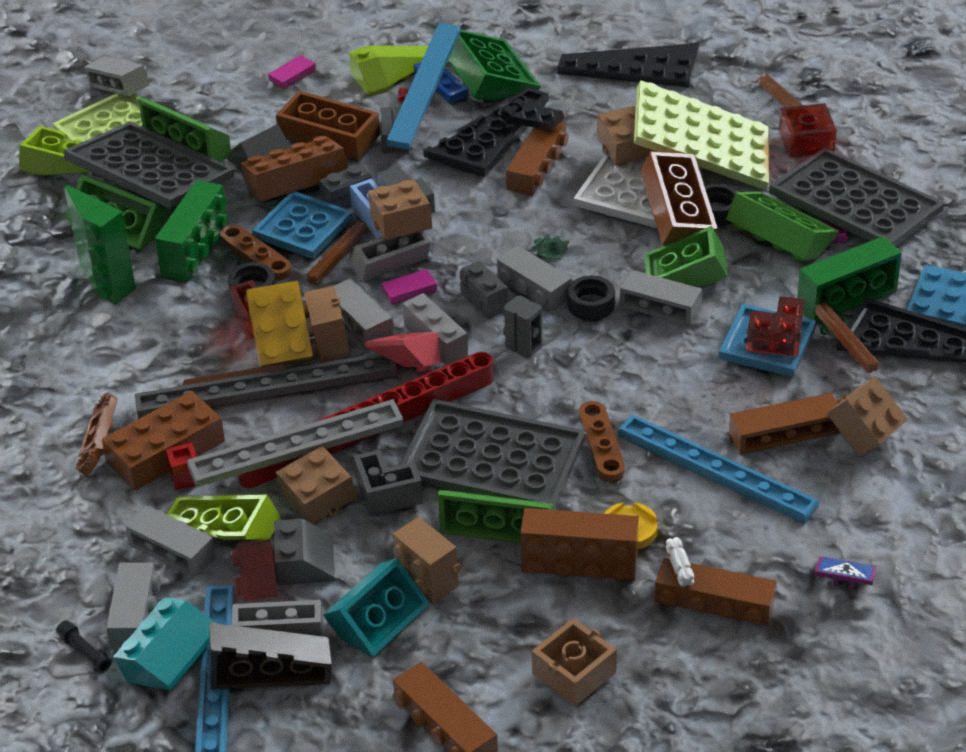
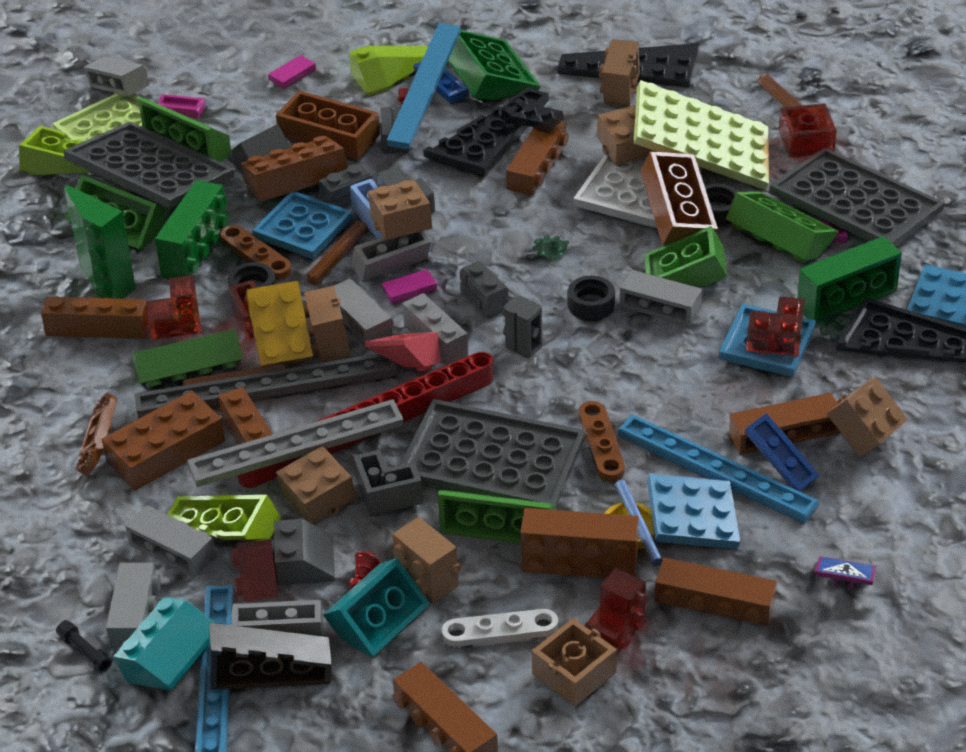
red panel [166,443,197,490] -> none
light grey brick [497,245,572,311] -> none
white axle [666,537,695,587] -> none
dark orange axle [815,302,879,373] -> none
none -> dark orange brick [41,296,150,339]
none -> bright green slope [132,329,243,388]
none -> clear red brick [147,275,202,340]
none -> dark pink tile [157,94,205,118]
none -> dark orange brick [218,387,273,445]
none -> red piece [348,551,380,590]
none -> white plate [442,609,558,648]
none -> clear red brick [584,568,648,655]
none -> medium nougat brick [599,39,640,106]
none -> medium blue bar [615,480,663,566]
none -> dark azure plate [647,473,740,549]
none -> blue plate [744,413,820,492]

